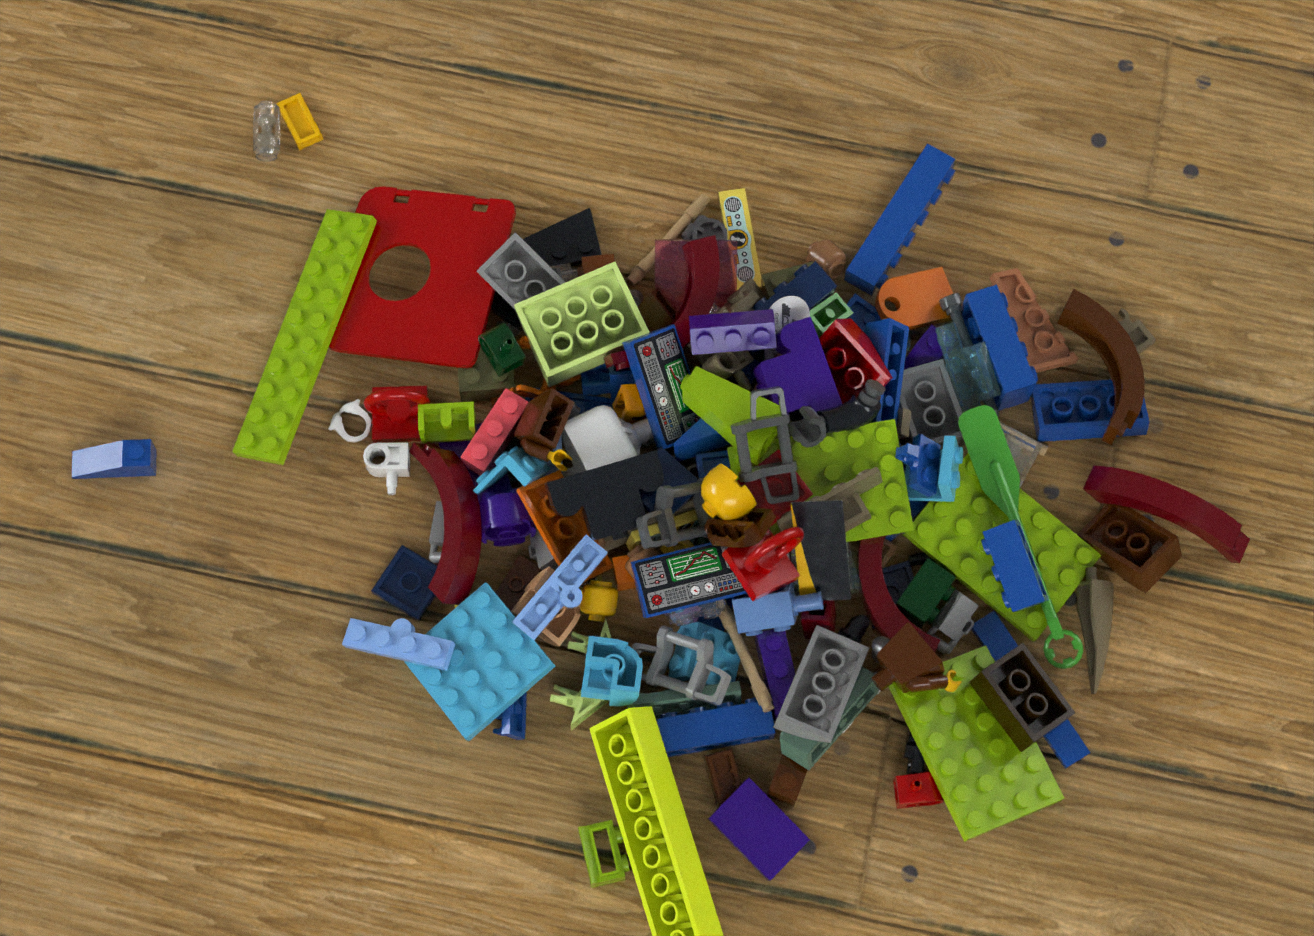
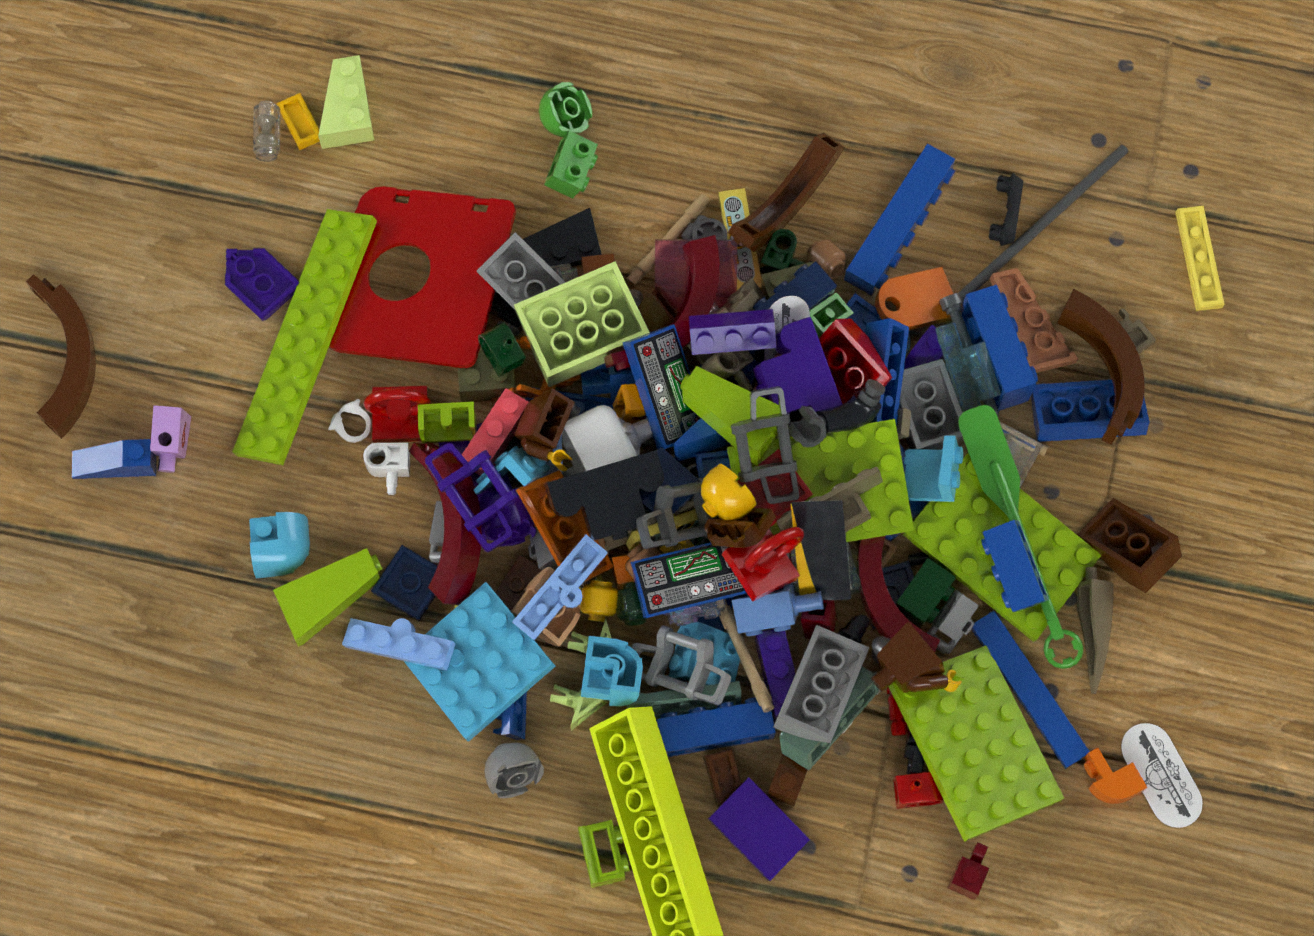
blue hinge [895,434,941,497] -> none
dark brown brick [969,643,1075,752] -> none
dark red arch [1083,465,1250,563] -> none
none -> reddish brown arch [26,274,96,439]
none -> lavender torso [150,406,191,473]
none -> dark purple tile [225,248,299,321]
none -> medium azure brick [249,512,310,578]
none -> lime slope [273,548,382,647]
none -> yellowish green wedge [318,55,374,149]
none -> dark purple bar [425,443,518,552]
none -> light grey cylinder [484,743,544,798]
none -> bright green cylinder [538,82,593,137]
none -> bright green brick [544,131,598,199]
none -> clear green head [616,582,648,626]
none -> reddish brown arch [728,133,845,252]
none -> dark green piece [760,229,806,274]
none -> red axle [887,687,907,736]
none -> dark red brick [947,842,989,900]
none -> dark grey piece [959,145,1128,301]
none -> black piece [988,173,1024,246]
none -> orange brick [1084,748,1148,804]
none -> white sticker [1121,723,1203,828]
none -> light yellow tile [1175,206,1225,311]

